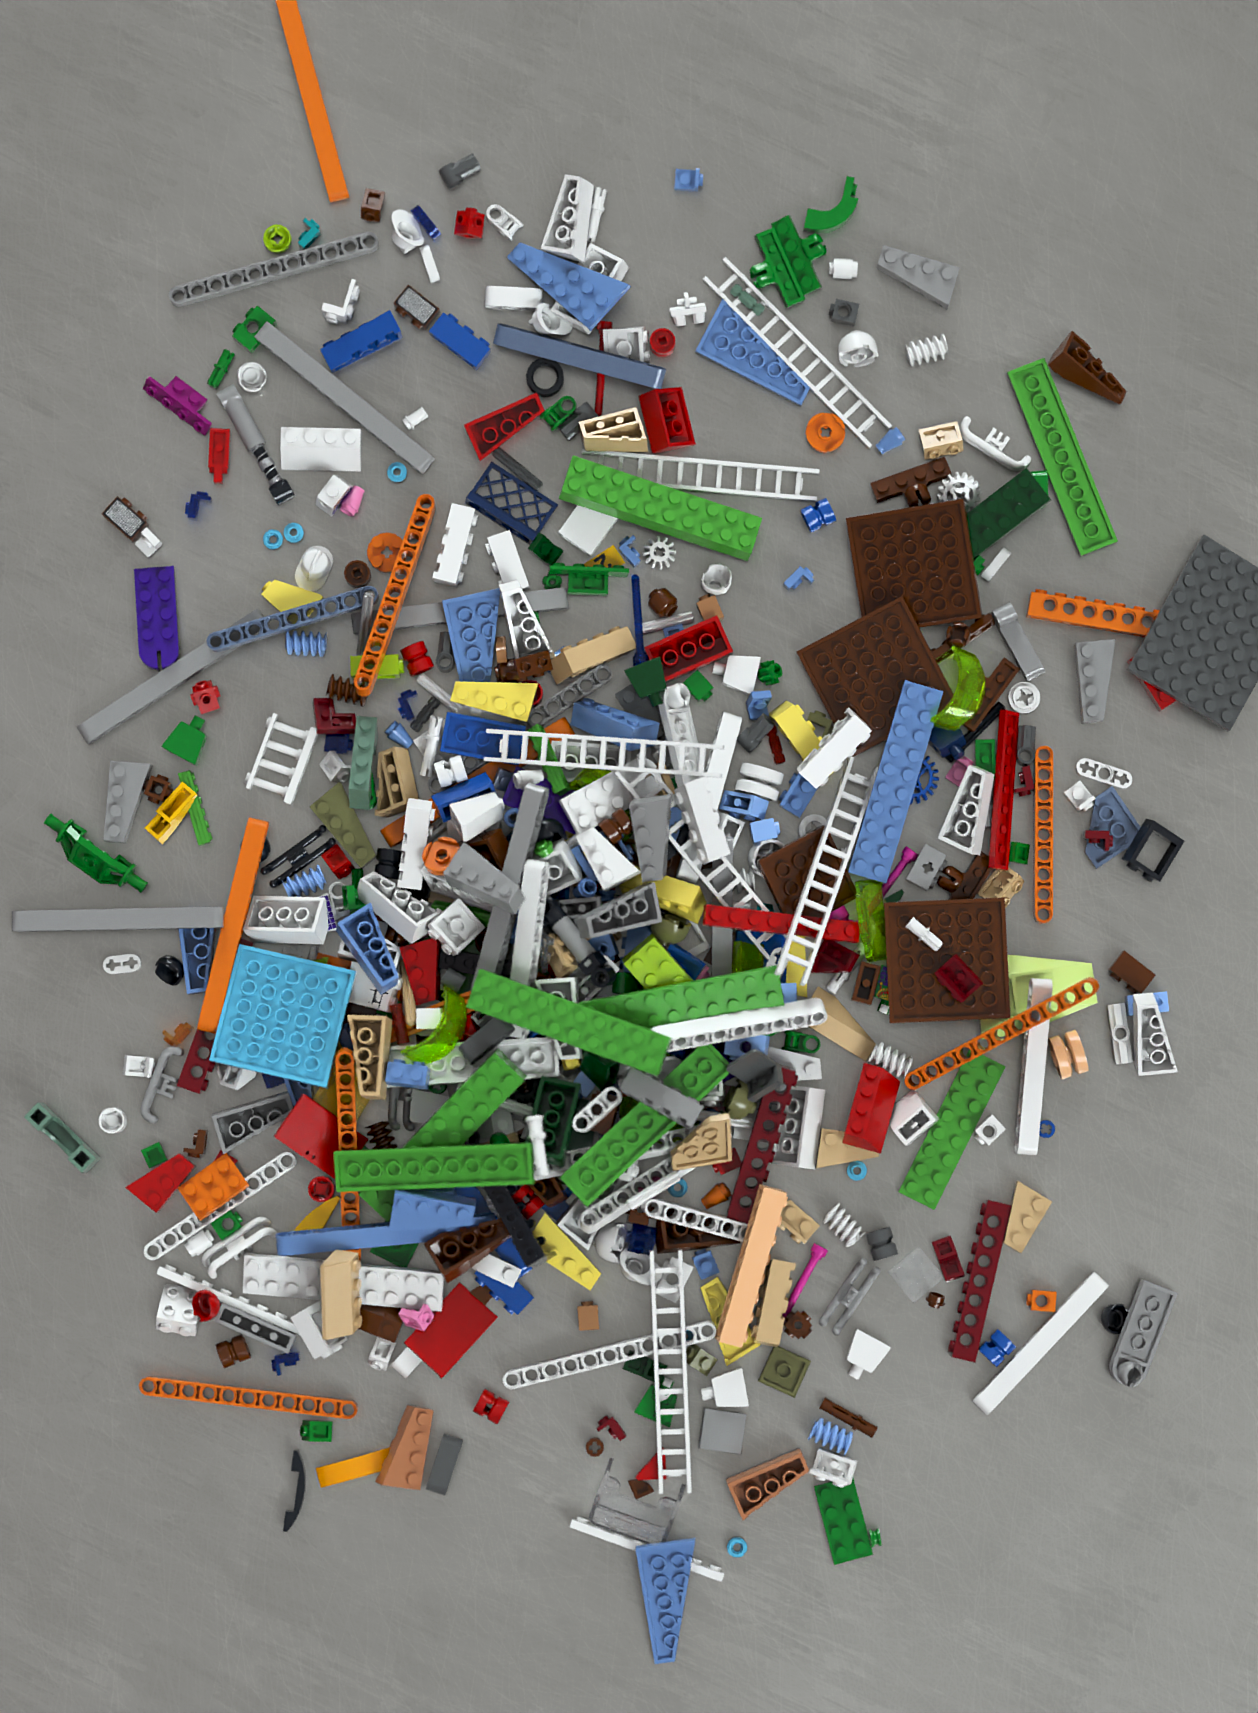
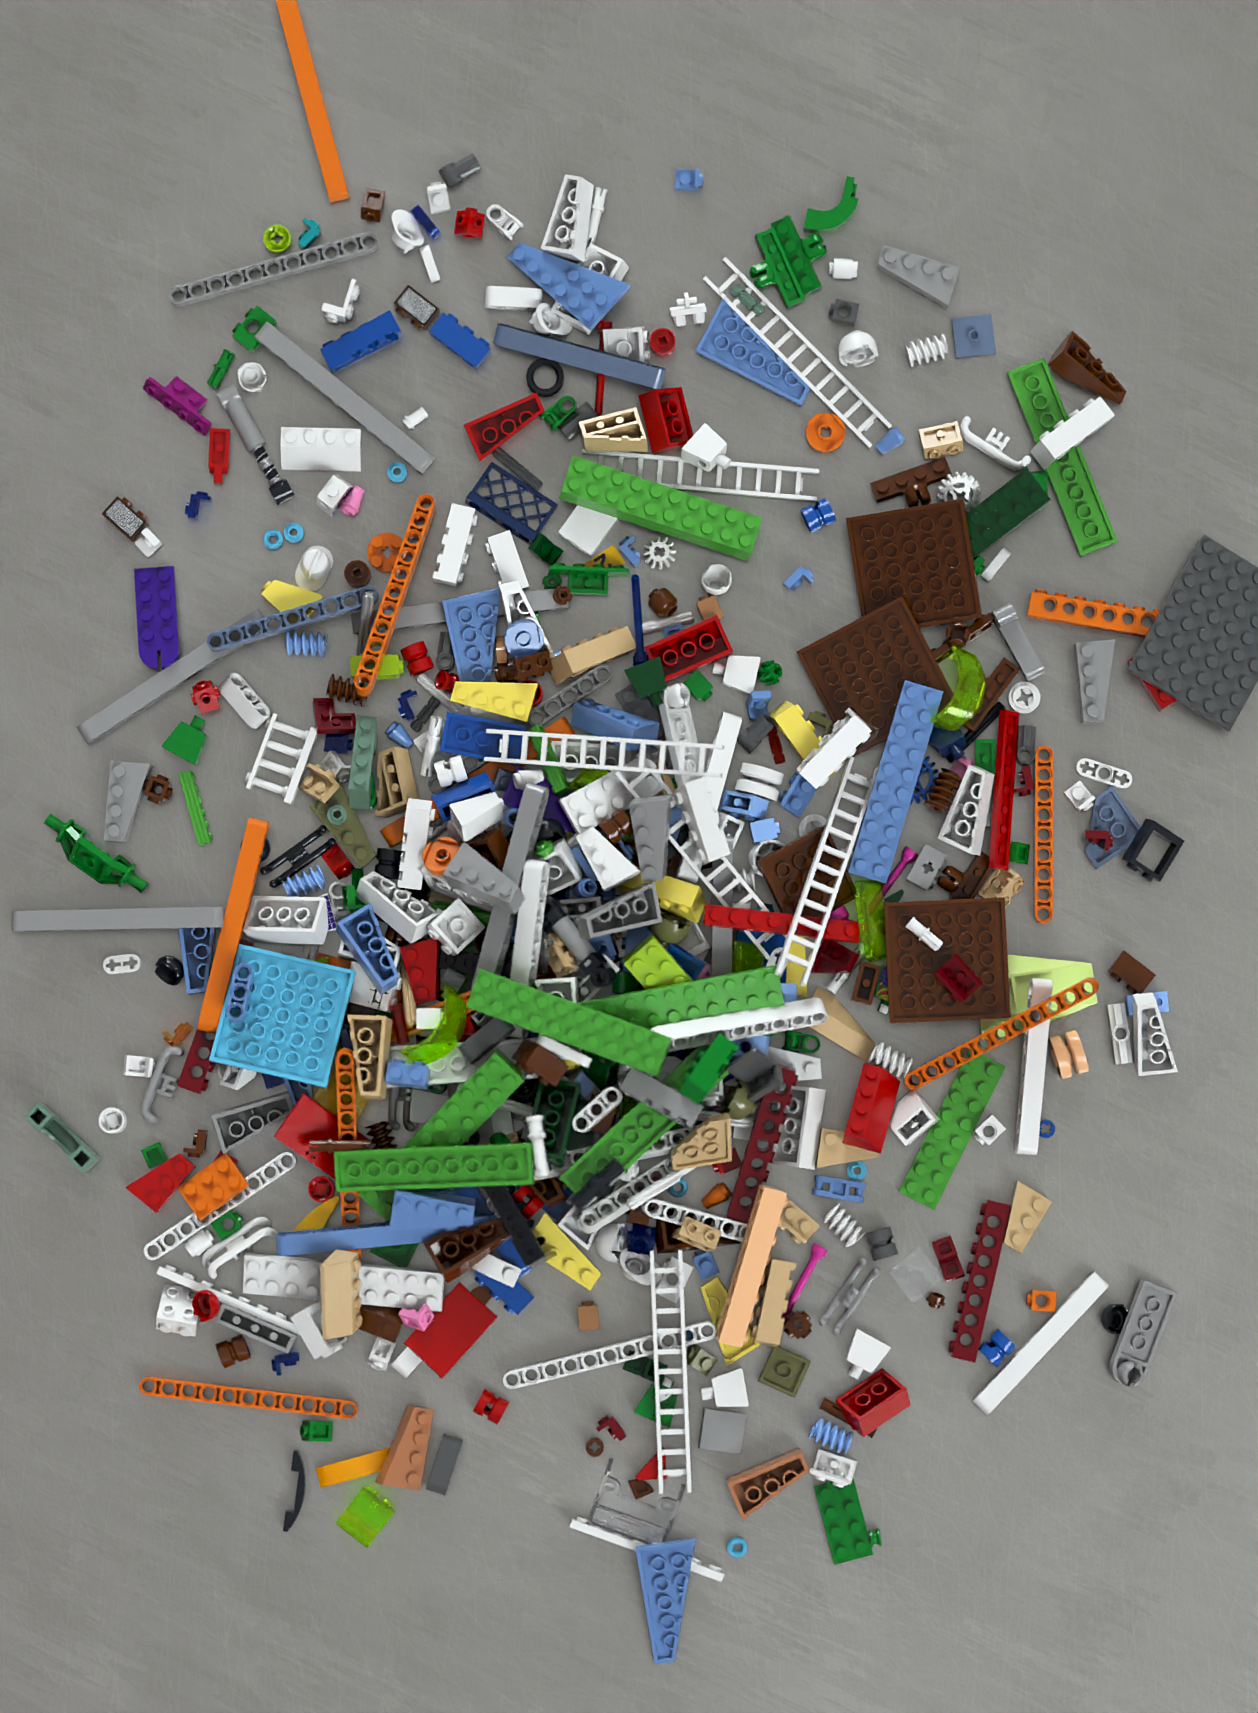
yellow slope [145,781,197,845] -> none
none -> white beam [219,672,270,729]
none -> medium blue beam [226,963,254,1023]
none -> tan bracket [298,763,340,804]
none -> reddish brown pin [310,1138,371,1154]
none -> sand green plate [327,805,347,825]
none -> clear neon green piece [335,1485,396,1548]
none -> white bracket [426,182,451,214]
none -> red wheel [434,670,459,693]
none -> tile [504,619,544,658]
none -> reddish brown brick [511,1038,569,1087]
none -> white beam [535,1034,592,1068]
none -> reddish brown plate [553,586,572,605]
none -> black piece [570,1159,627,1212]
none -> tan bracket [672,1216,721,1253]
none -> green wedge [678,1033,739,1105]
none -> white torso [681,423,731,472]
none -> medium blue plate [812,1175,866,1203]
none -> red slope [835,1368,911,1437]
none -> reddish brown piece [924,768,962,813]
none -> sand blue plate [951,314,996,359]
none -> white wedge [1030,397,1115,470]

